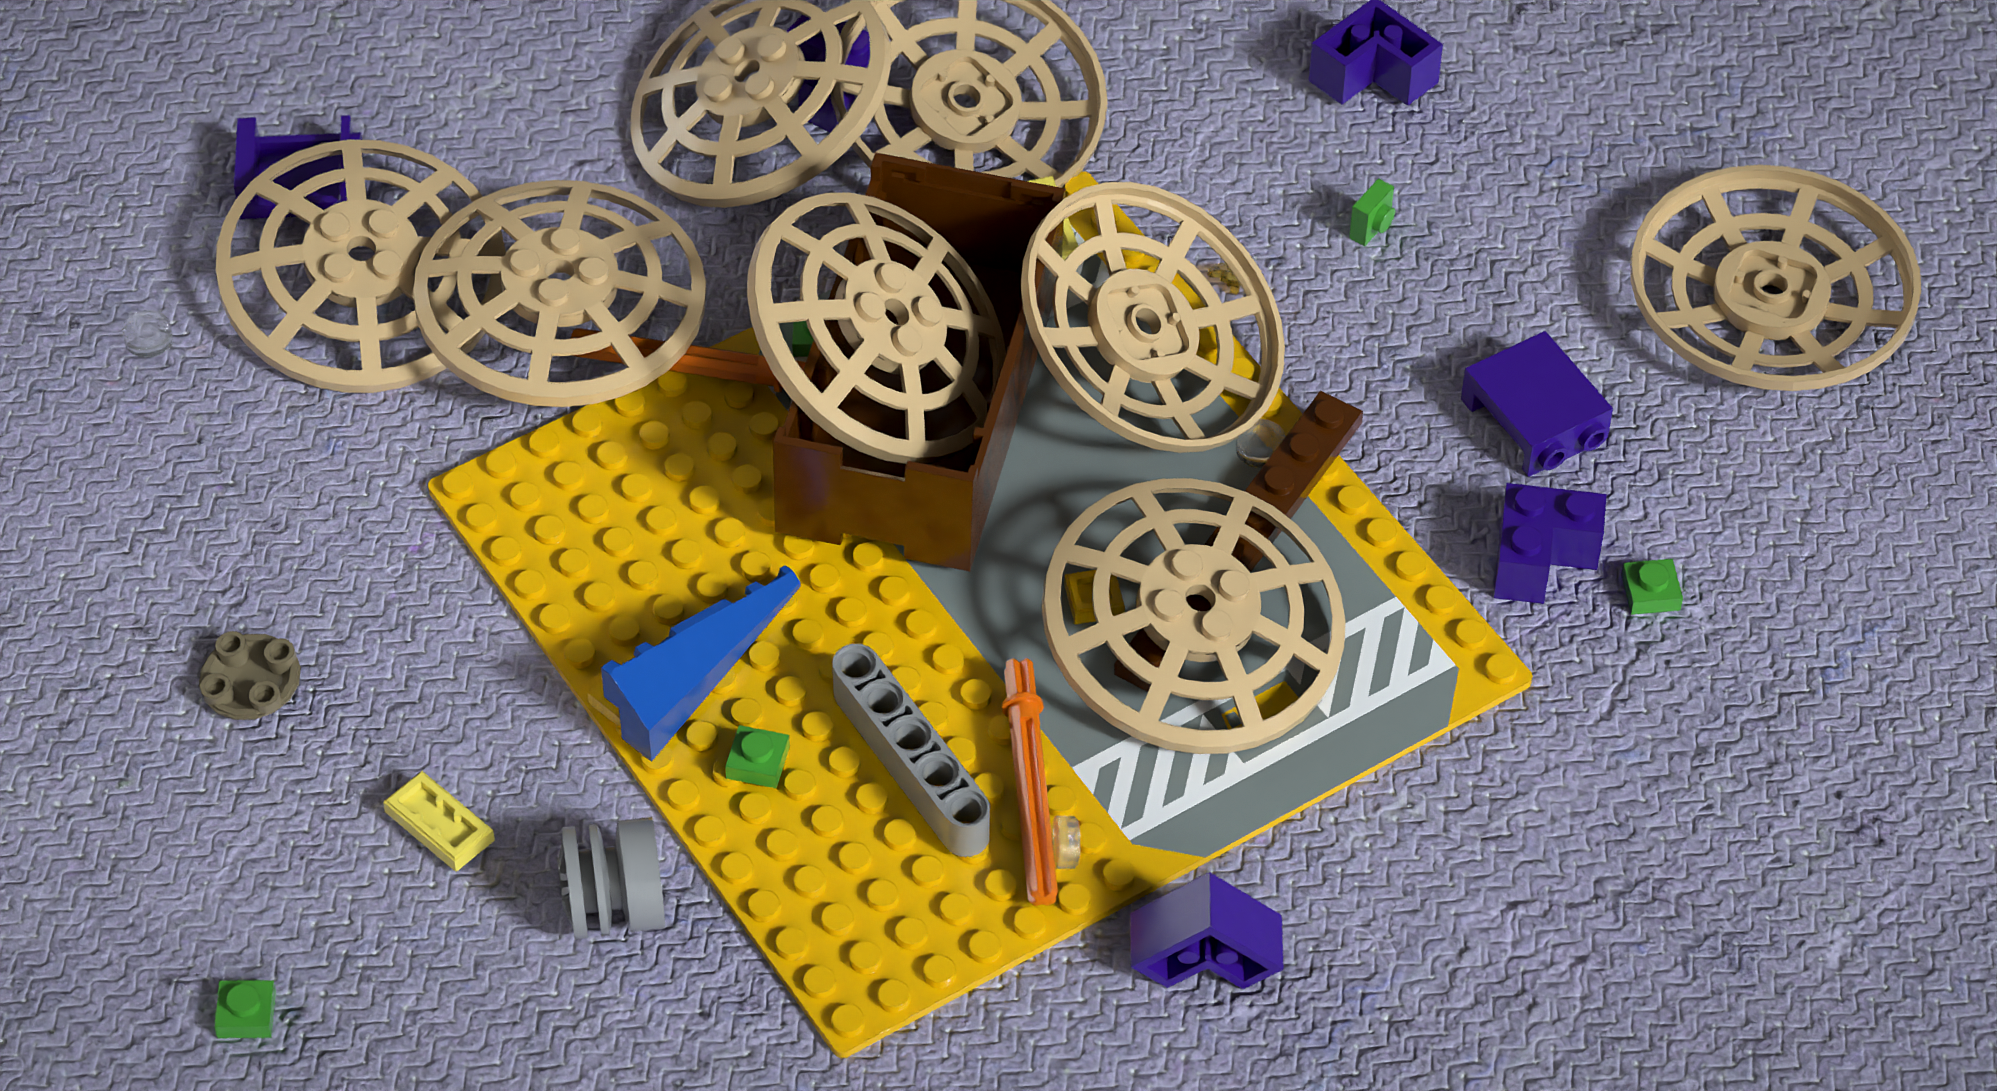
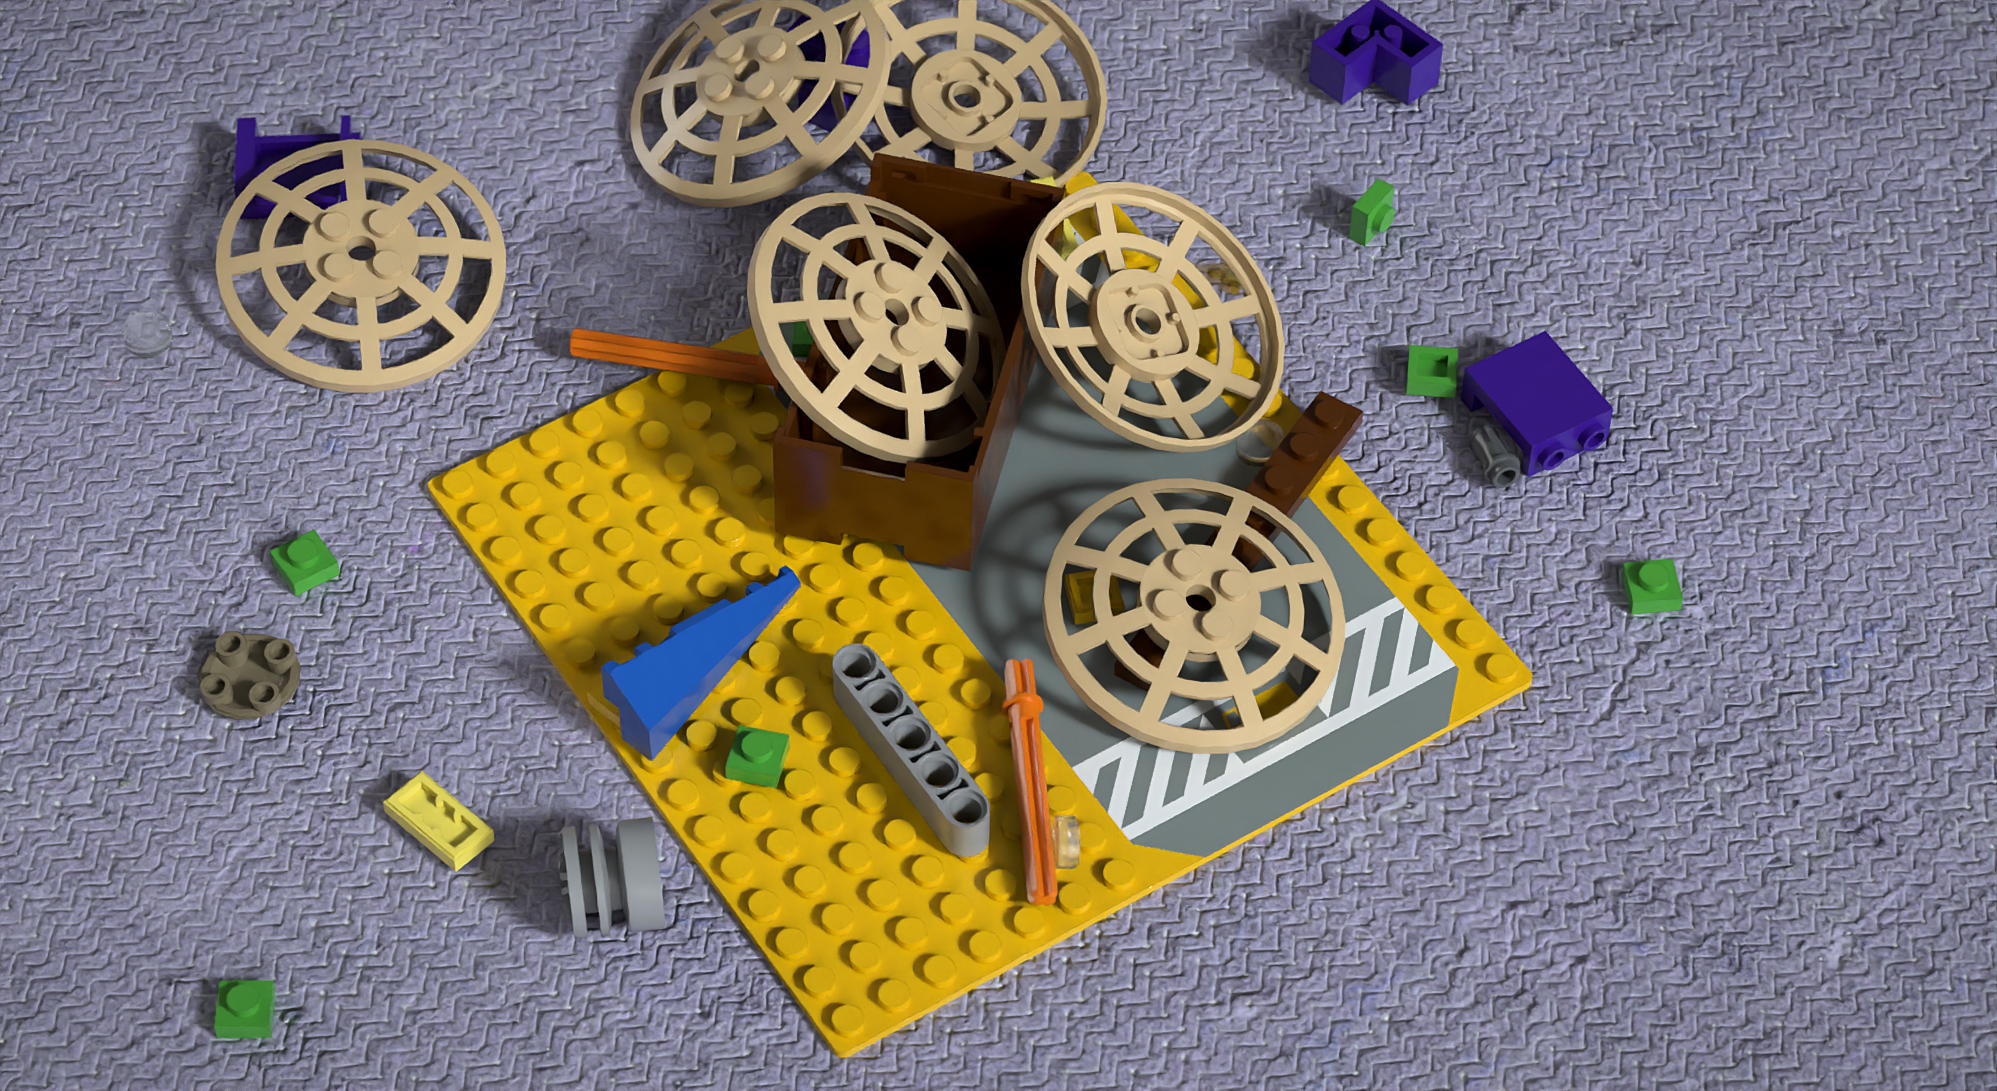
tan dish [413,180,706,407] -> none
dark purple brick [1130,872,1284,990] -> none
dark purple brick [1494,483,1607,604] -> none
tan dish [1630,165,1921,391] -> none
none -> bright green plate [269,529,340,596]
none -> bright green plate [1406,345,1458,398]
none -> dark grey pin [1468,426,1520,488]

